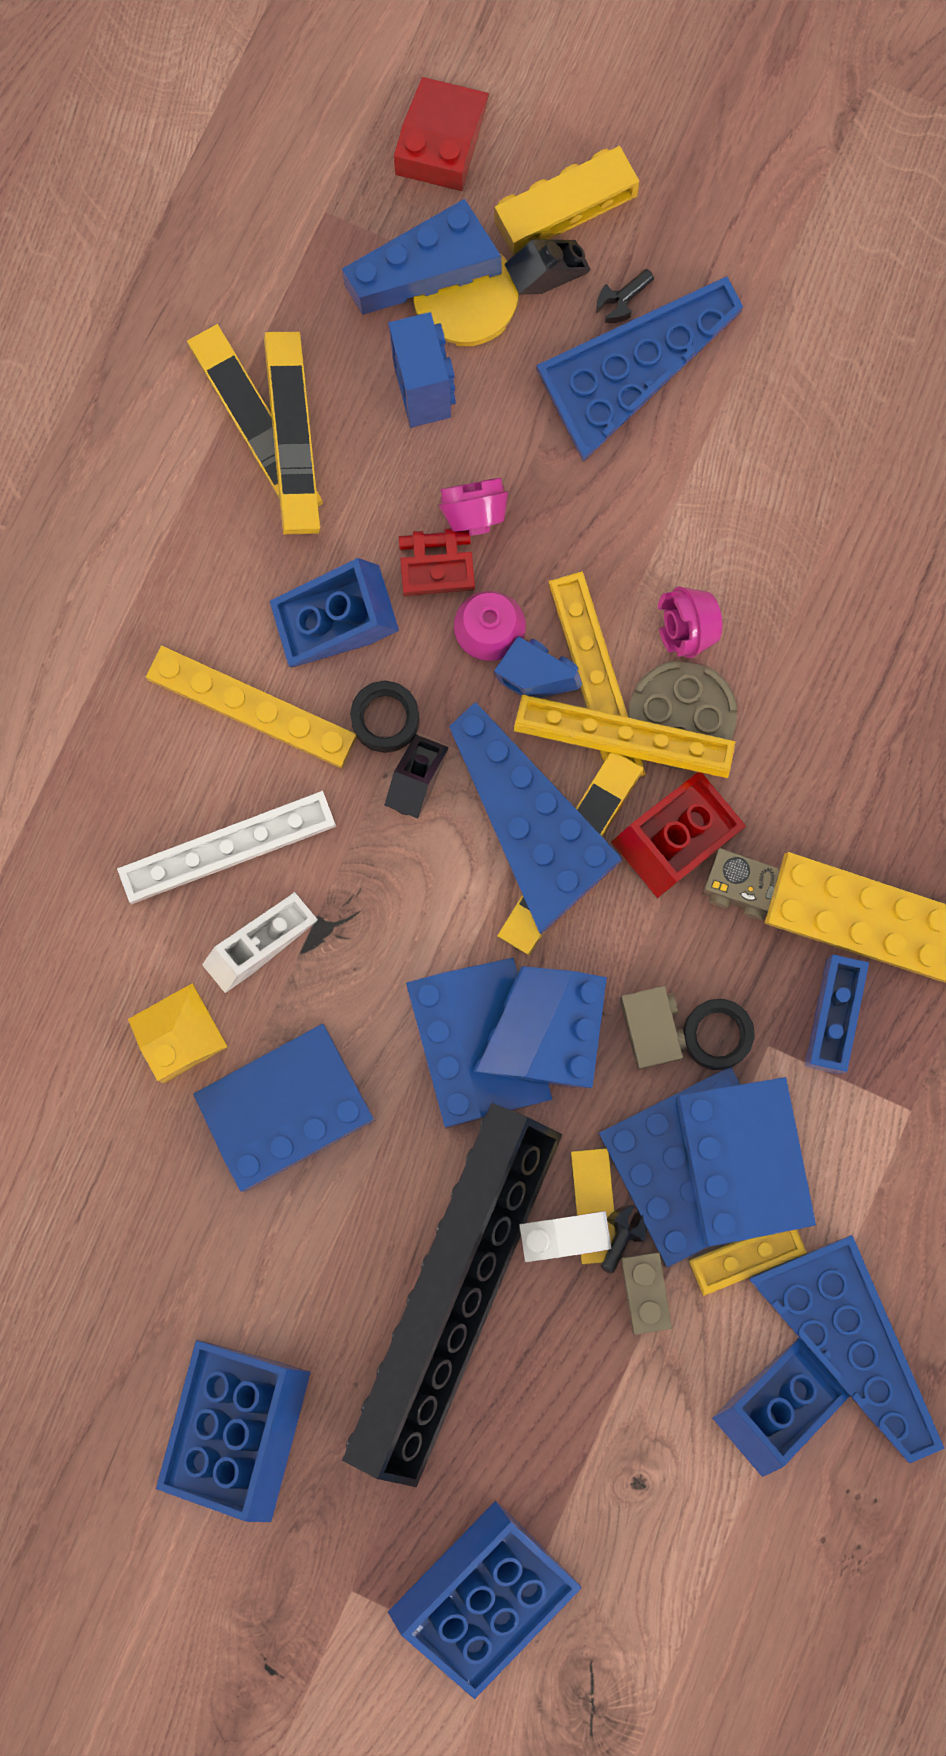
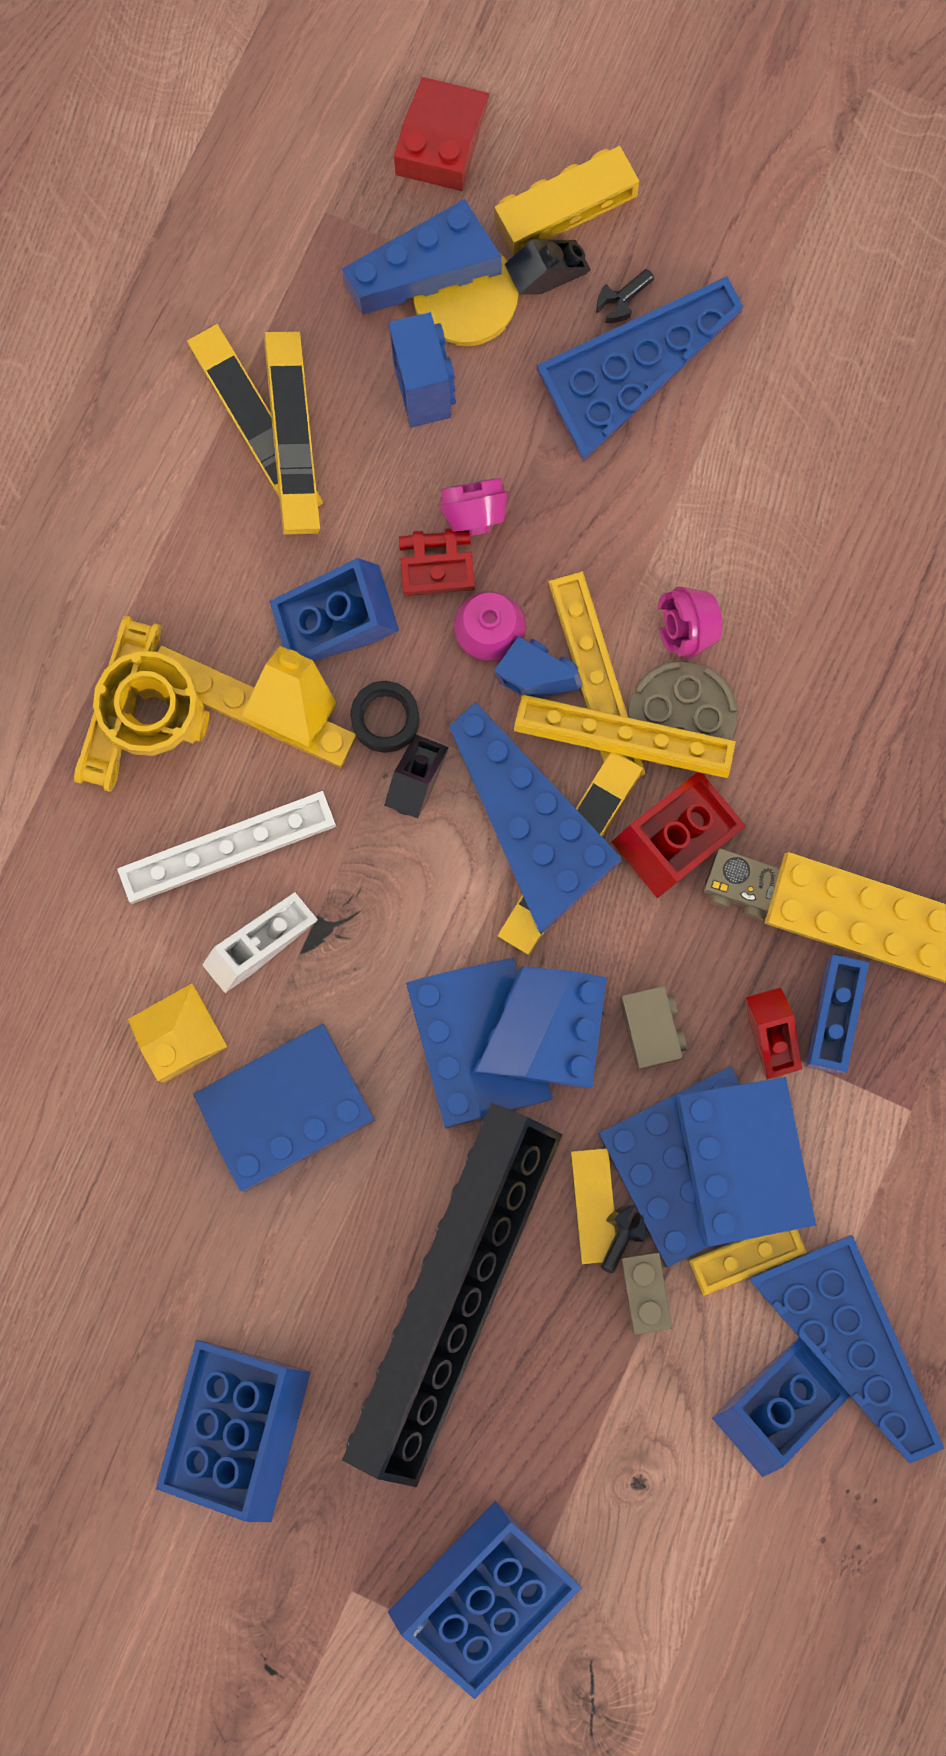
white slope [520,1211,611,1262] -> none
black tyre [683,999,755,1070] -> none
none -> yellow piece [74,615,210,792]
none -> yellow slope [242,646,337,746]
none -> red slope [745,987,802,1079]

